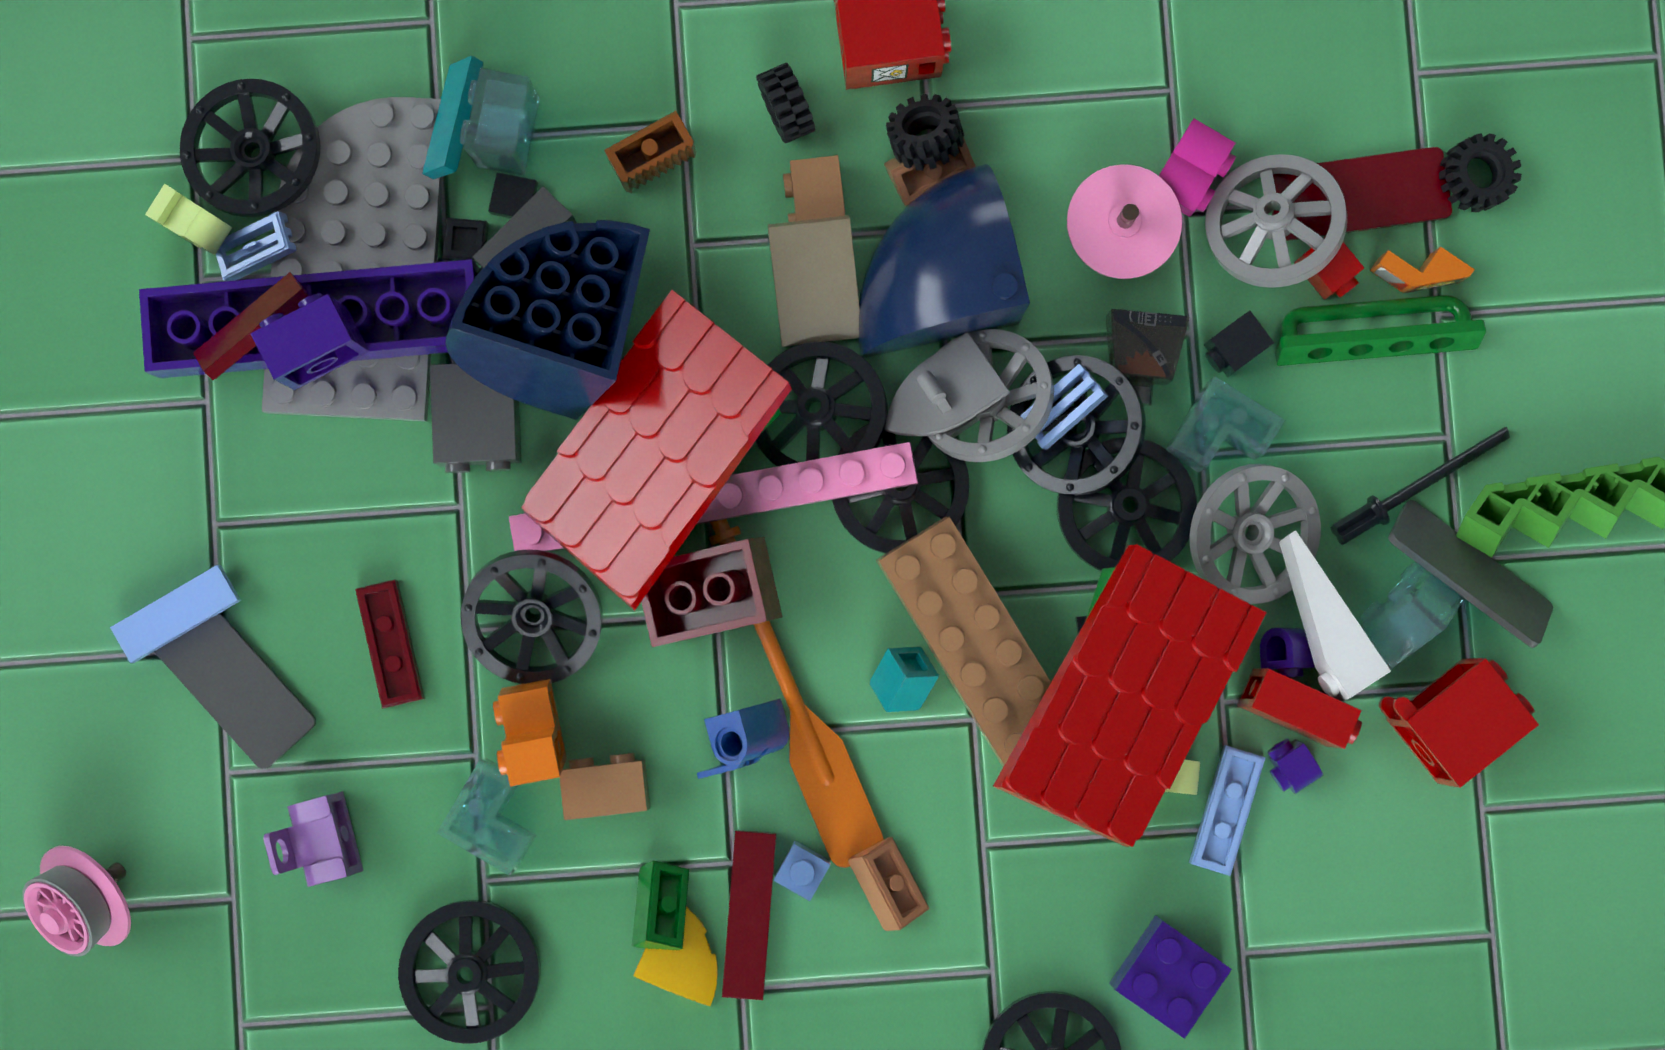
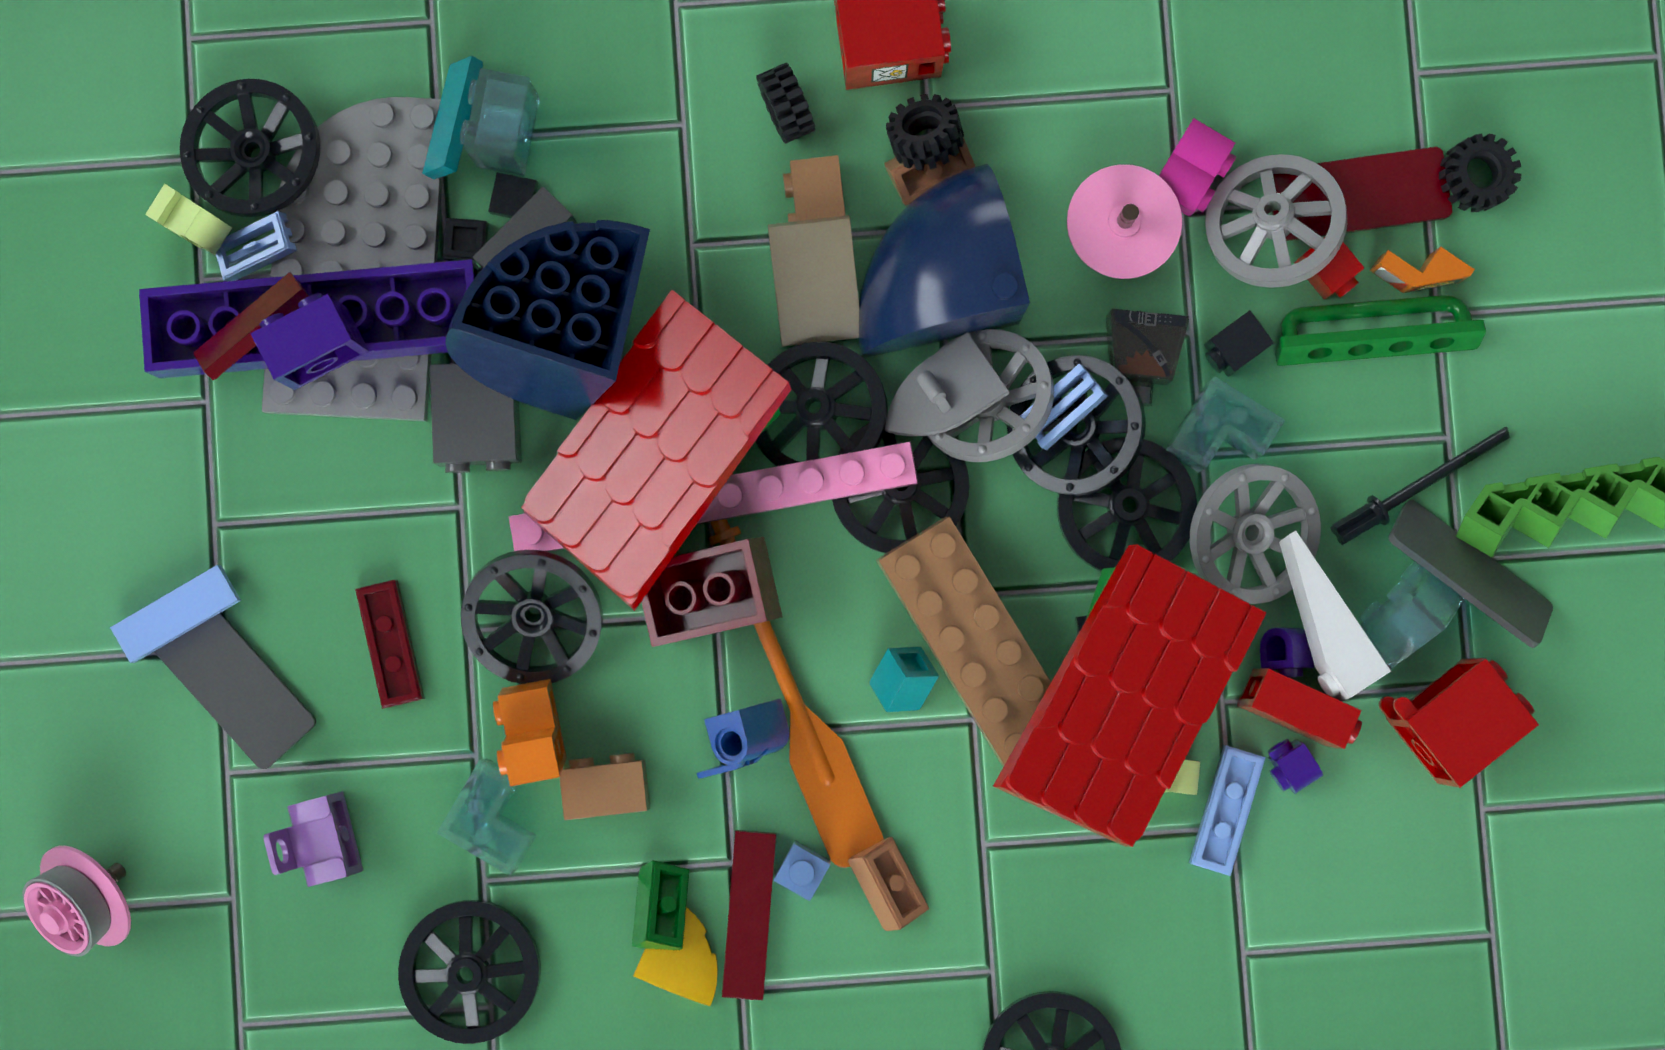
dark orange brick [604,111,696,193] -> none
dark purple brick [1109,915,1232,1039] -> none

